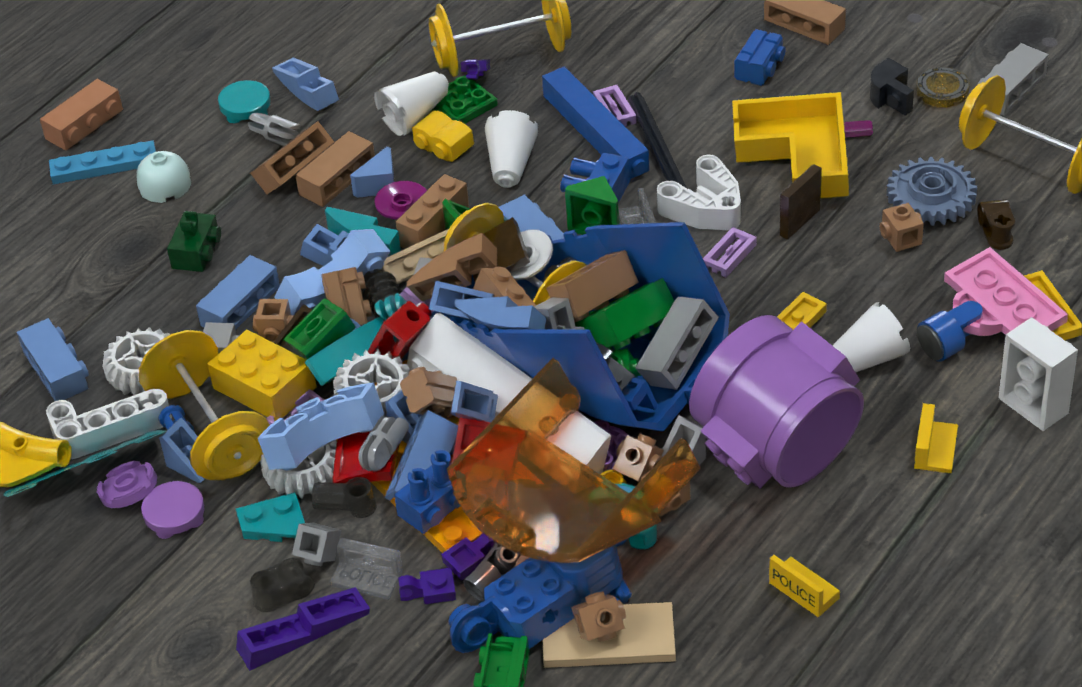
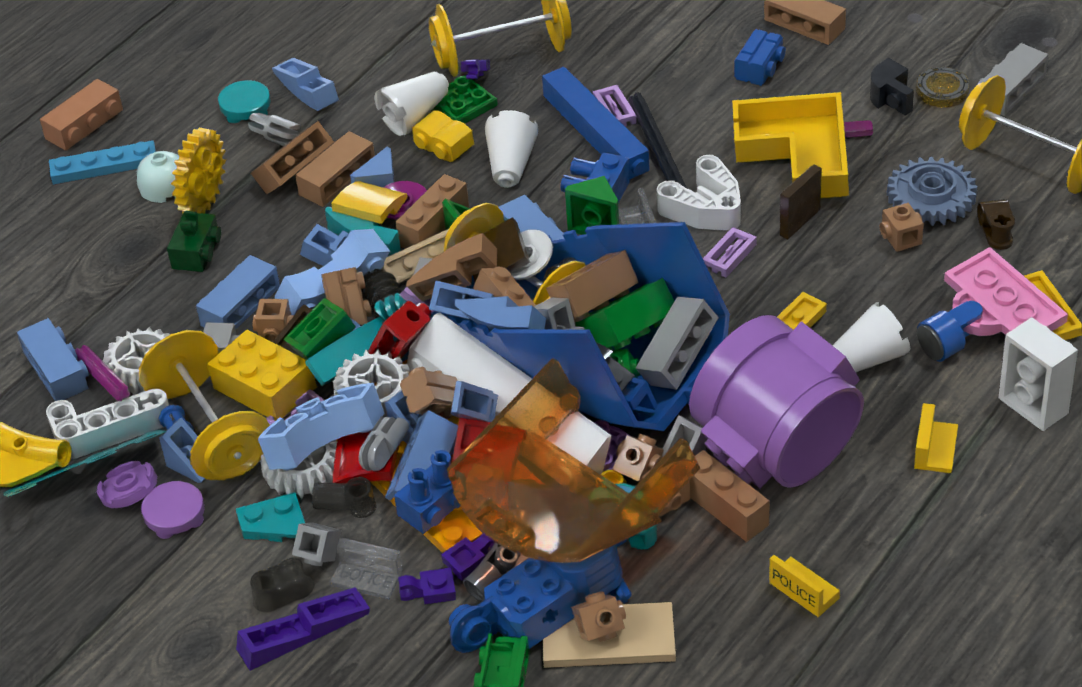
none -> magenta axle [75,345,130,401]
none -> yellow gear [171,127,226,214]
none -> yellow slope [331,181,408,224]
none -> medium nougat brick [681,450,770,542]

